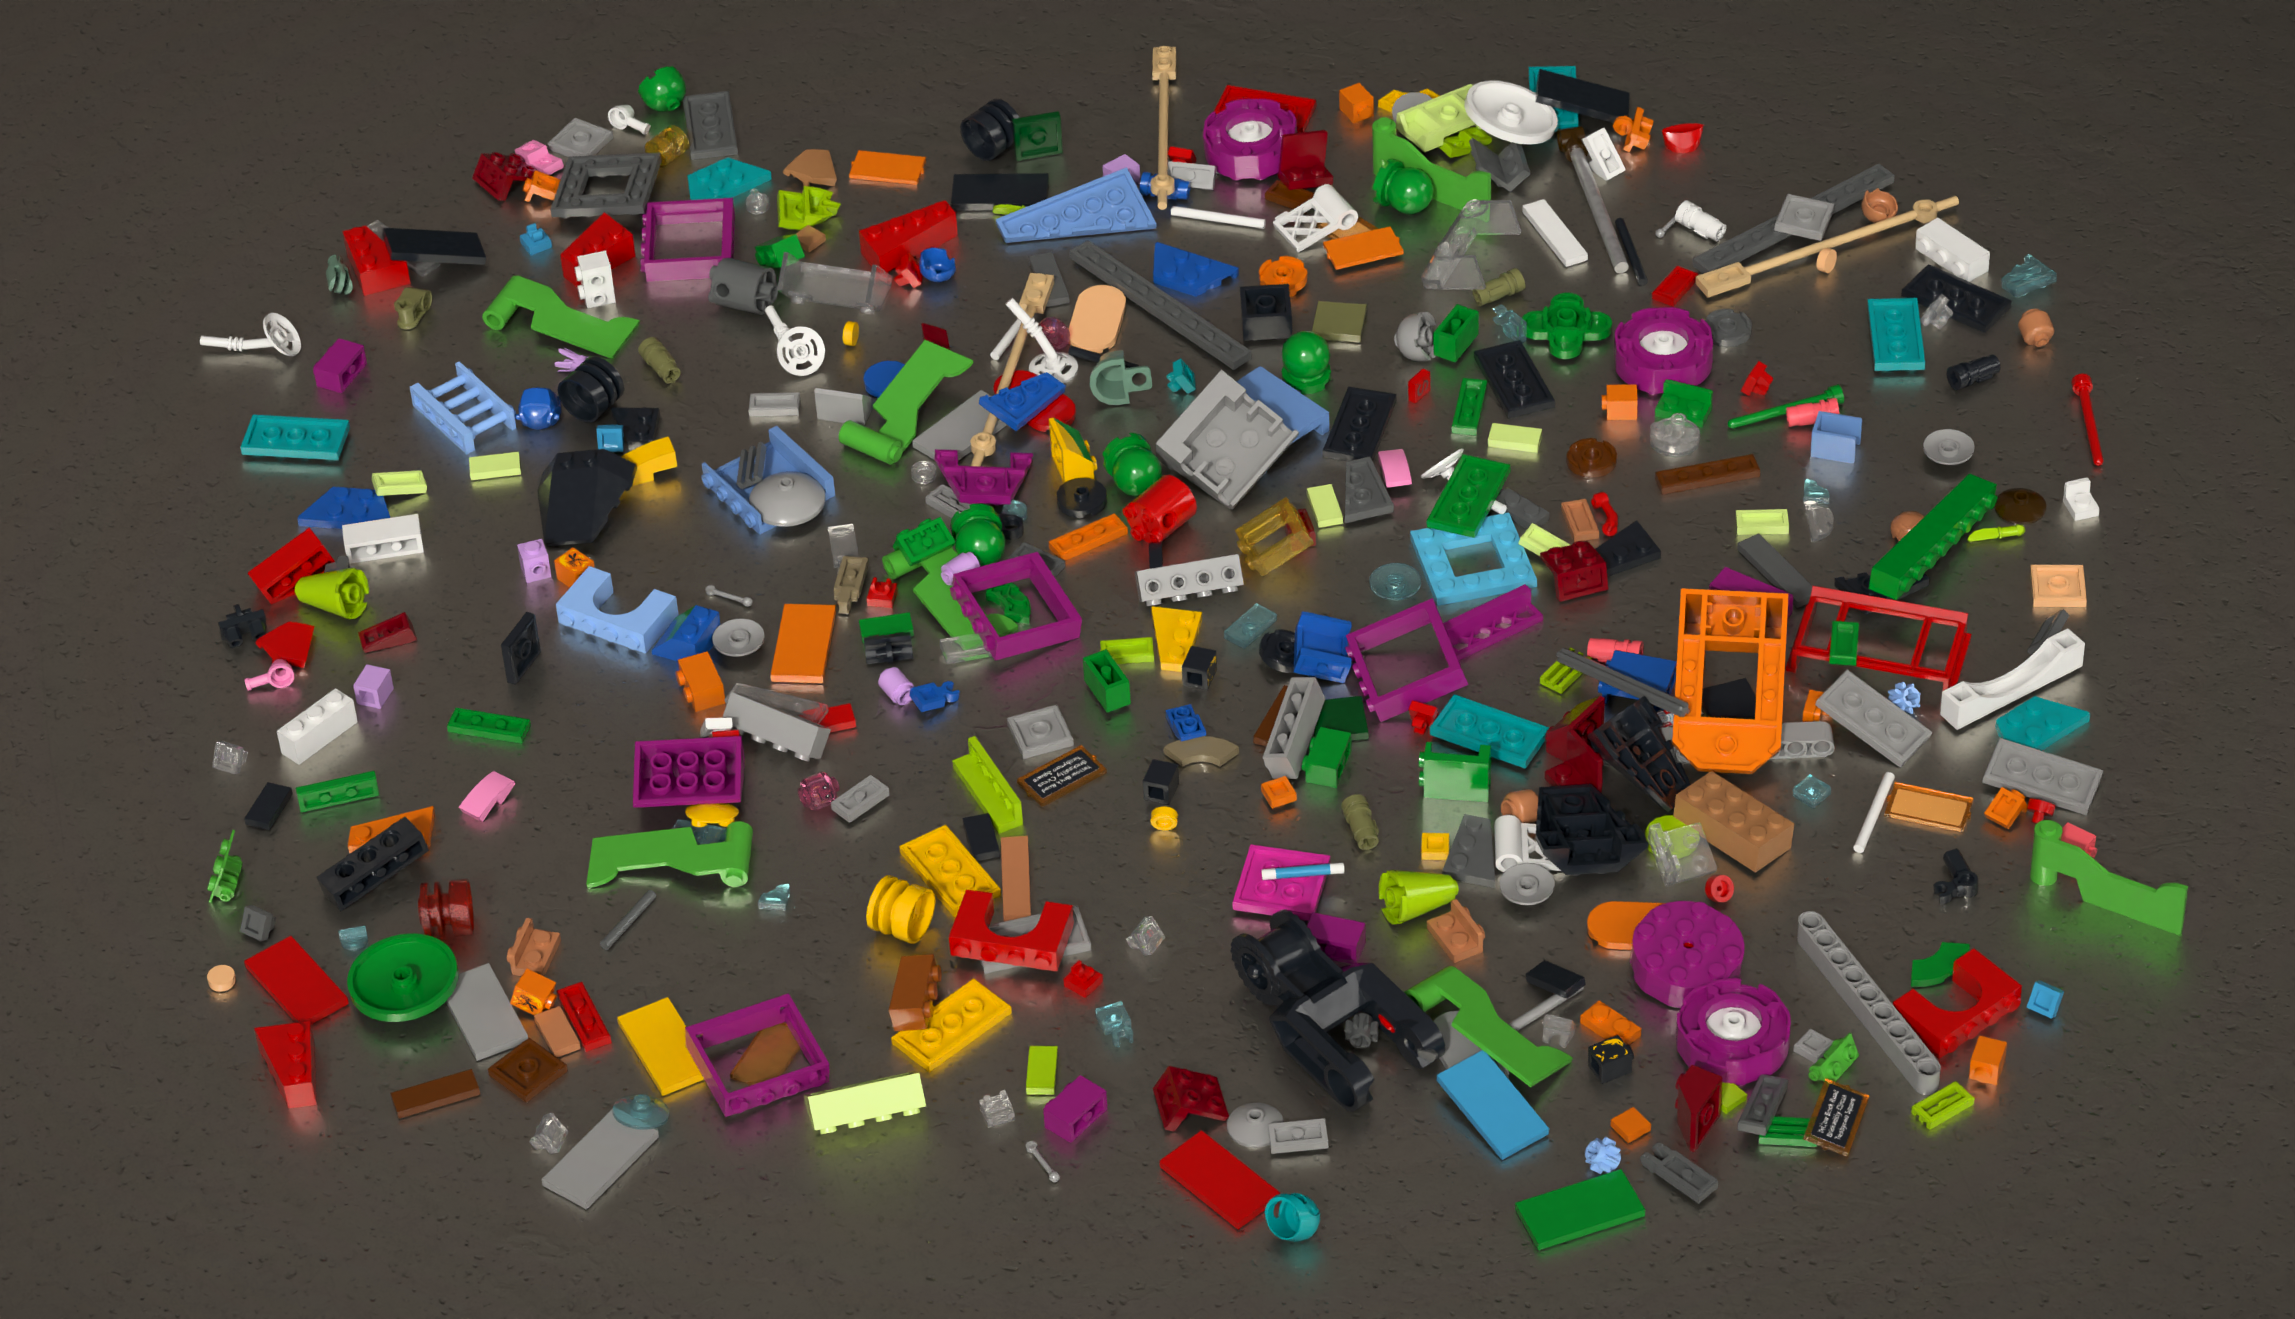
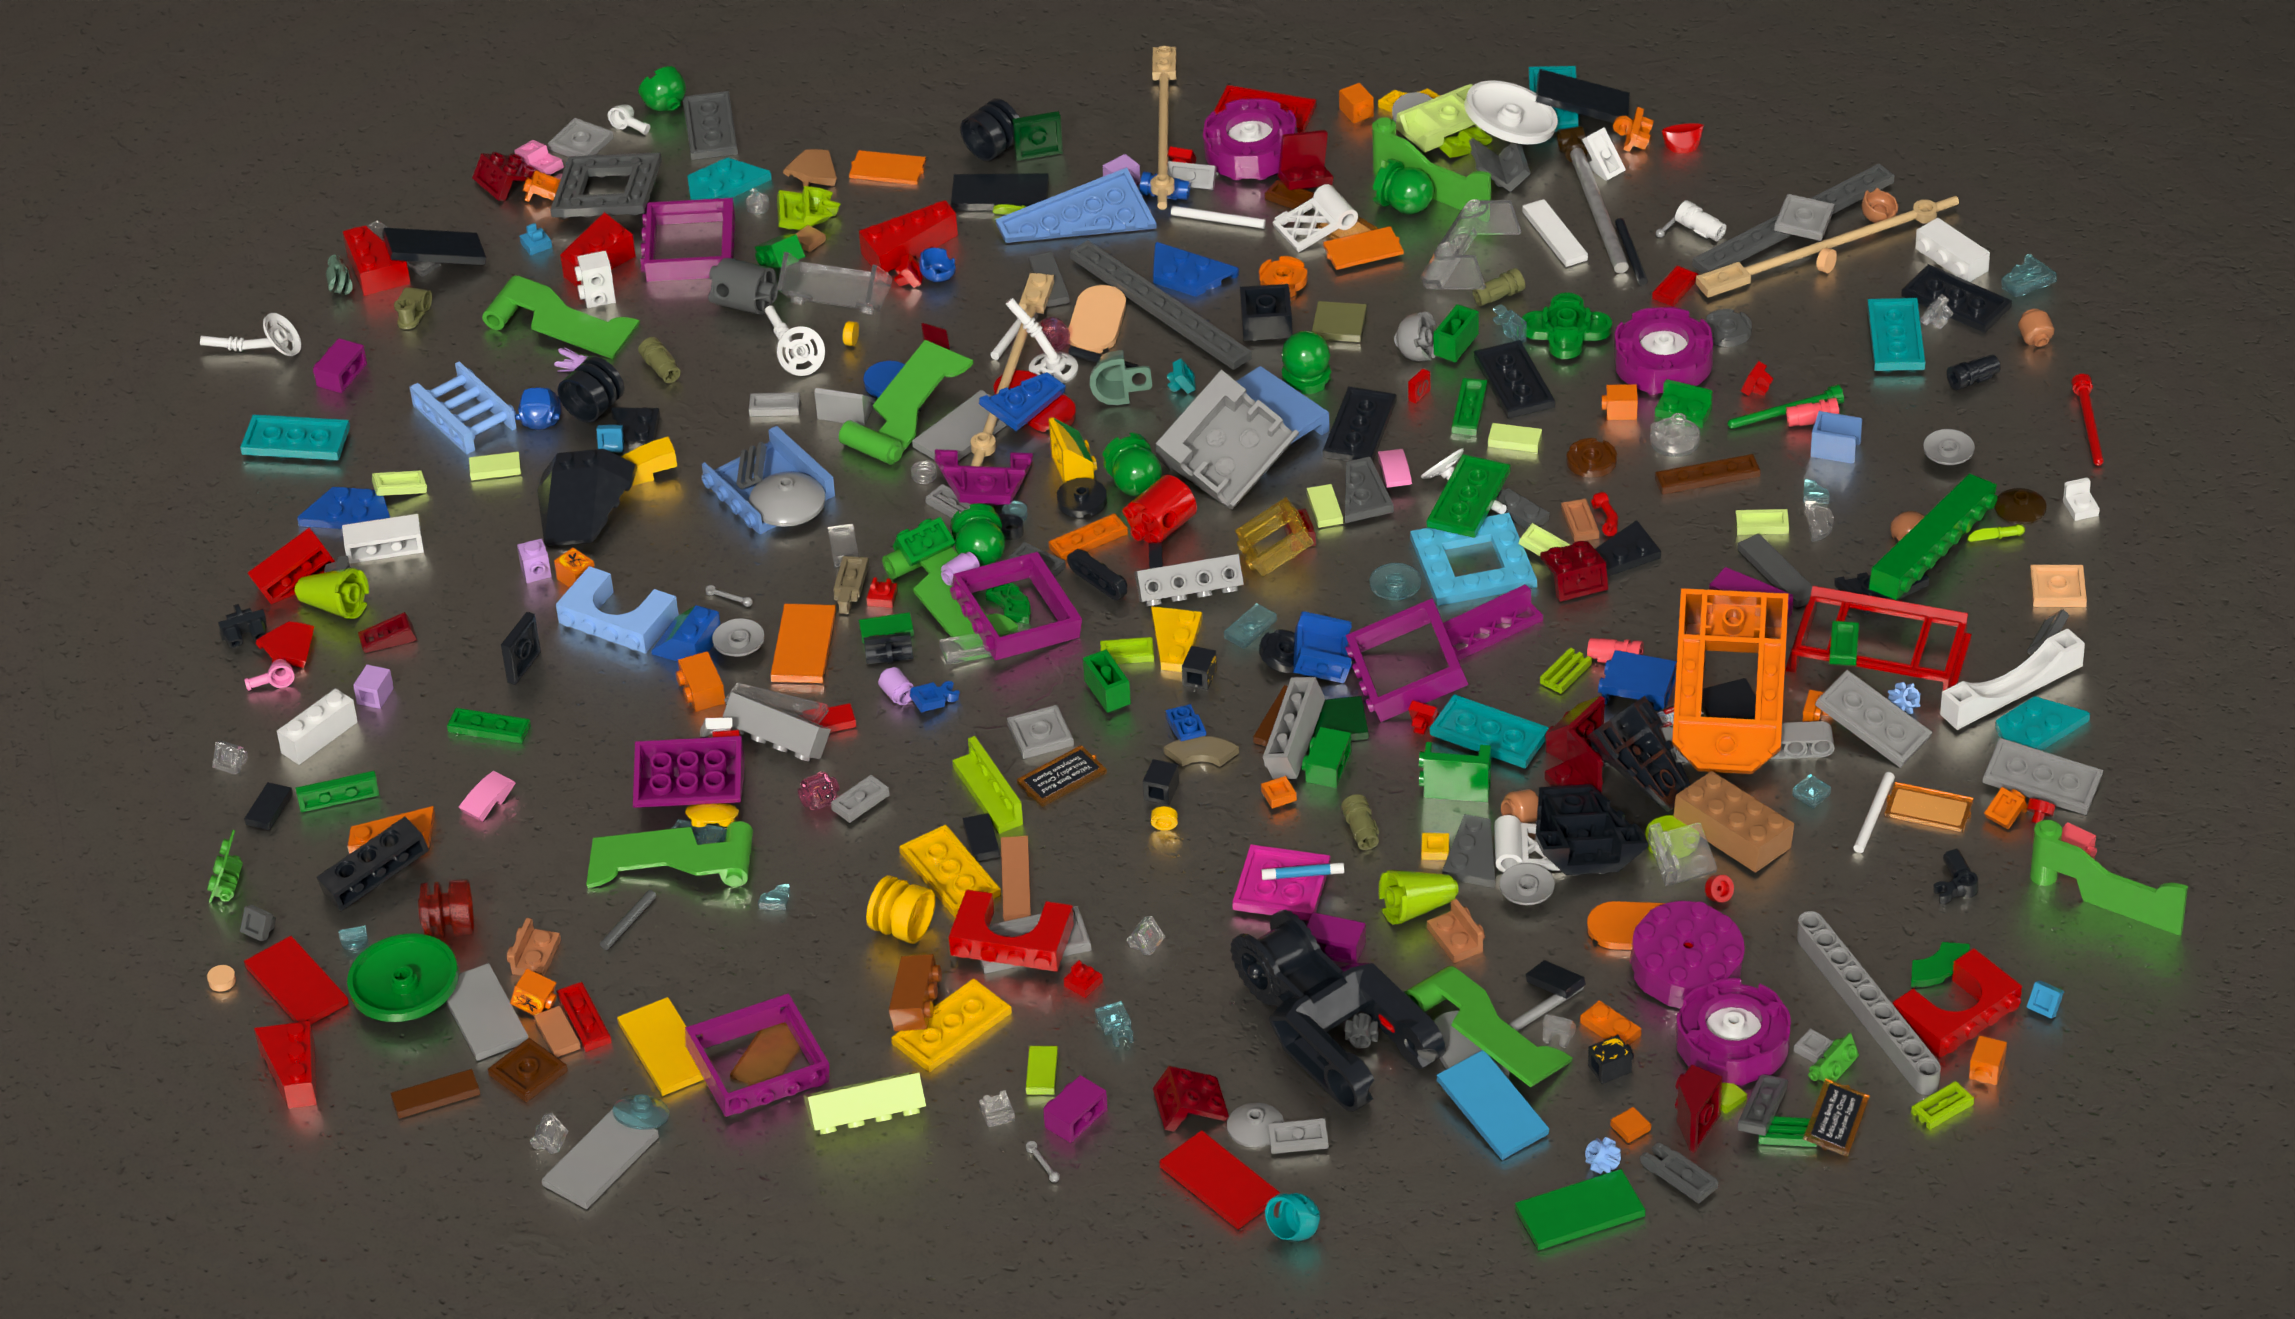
clear yellow wheel [645,125,689,168] -> none
dark grey axle [1556,648,1690,717] -> none
none -> black plate [1067,549,1128,601]

